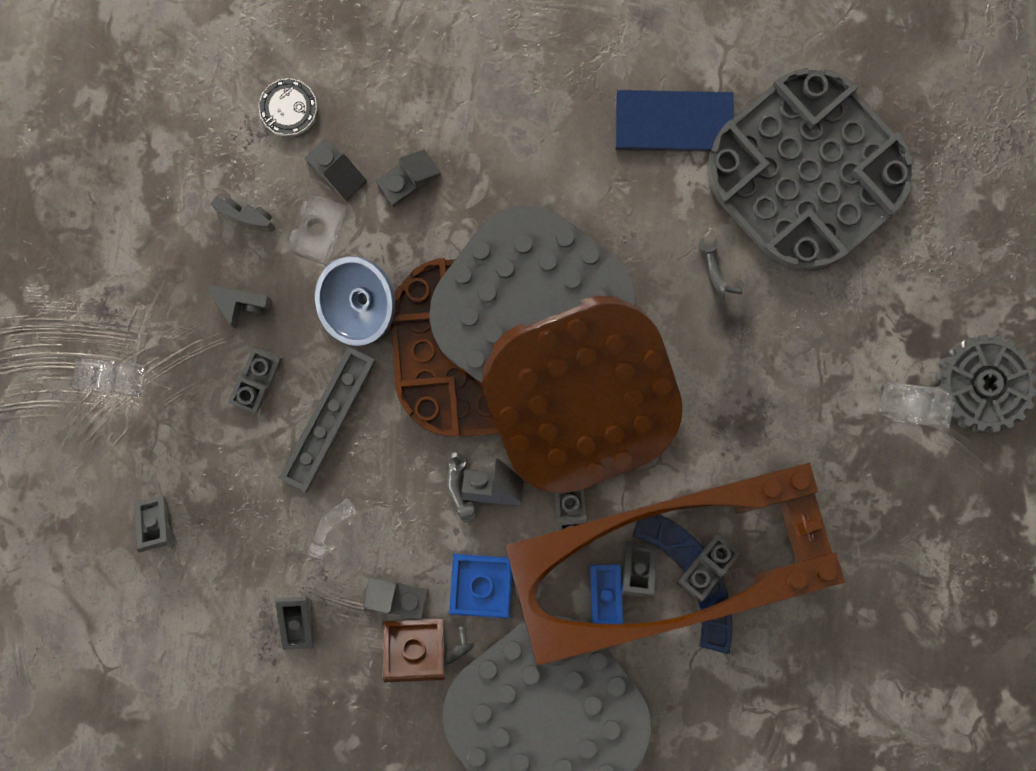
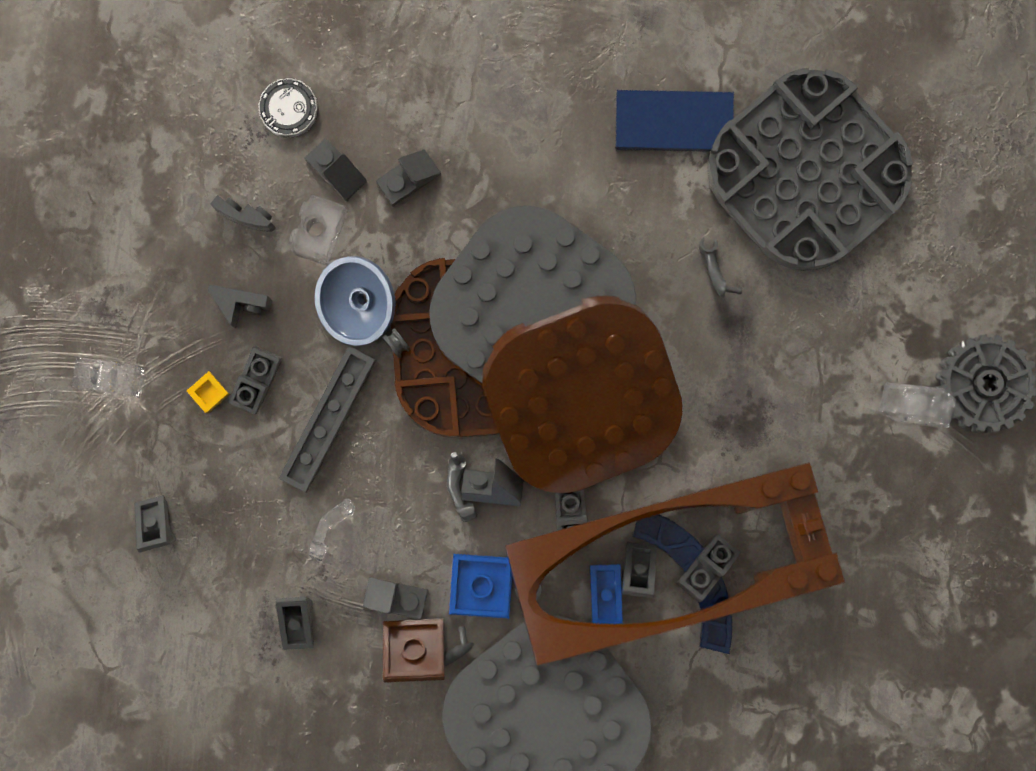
none -> yellow plate [187,371,230,414]
none -> dark grey bush [383,328,411,358]

